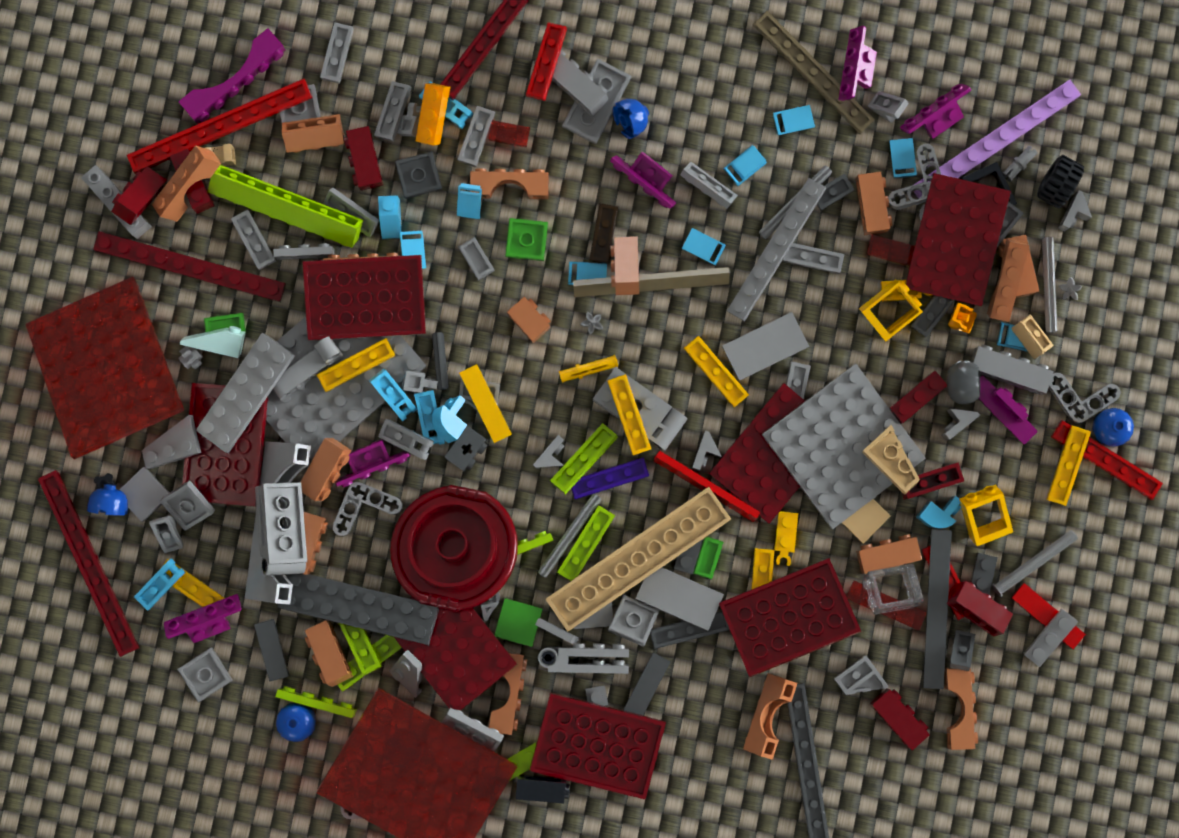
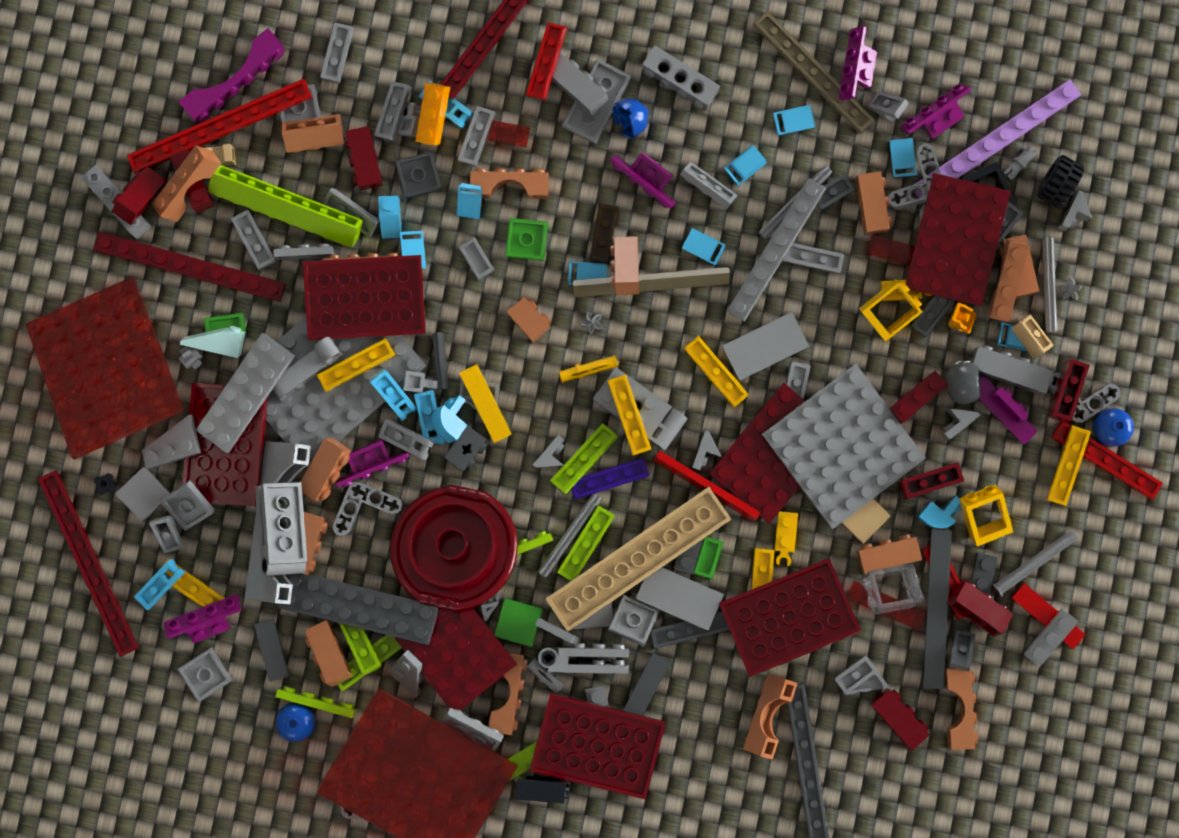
blue cylinder [87,484,128,515] -> none
tan wing [862,425,920,495] -> none
none -> light grey pin [526,658,564,694]
none -> light grey brick [642,45,720,110]
none -> dark red brick [1047,359,1090,423]

